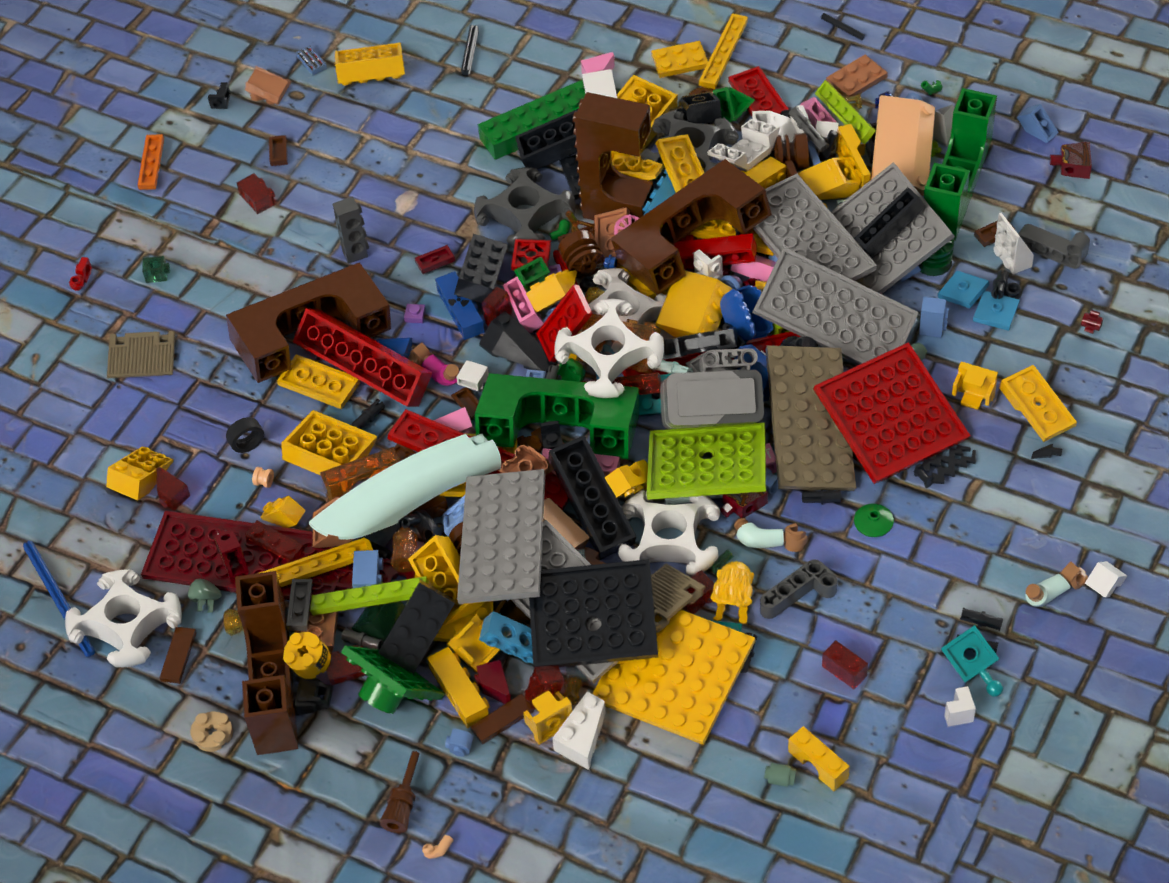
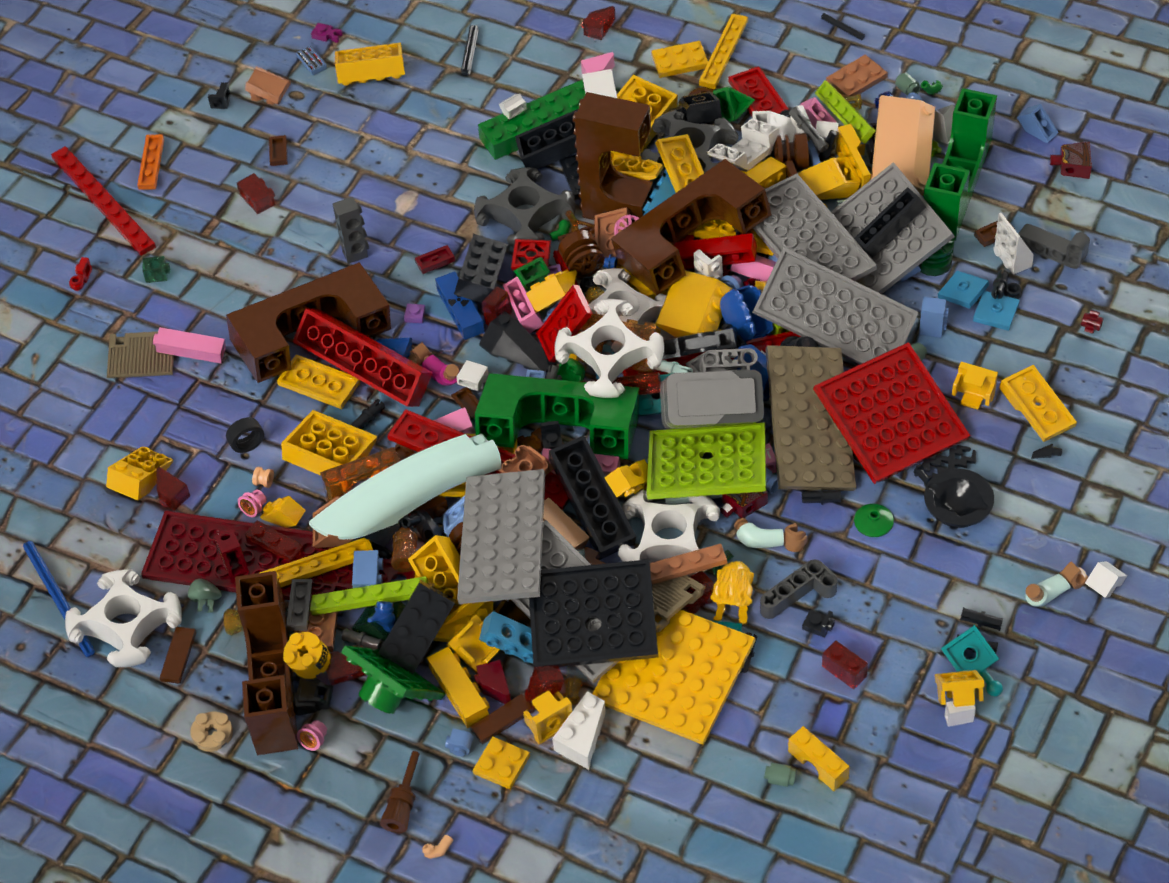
none -> red plate [51,146,156,256]
none -> bright pink brick [153,327,226,364]
none -> bright pink piece [238,489,267,518]
none -> bright pink piece [297,720,327,751]
none -> magenta plate [311,23,343,42]
none -> blue animal [367,601,396,632]
none -> yellow plate [473,737,530,790]
none -> white piece [499,94,527,119]
none -> clear red slope [582,6,616,40]
none -> nougat plate [650,544,727,585]
none -> black bracket [802,609,835,638]
none -> sand green brick [895,73,921,95]
none -> black piece [924,469,994,528]
none -> yellow panel [935,670,985,707]

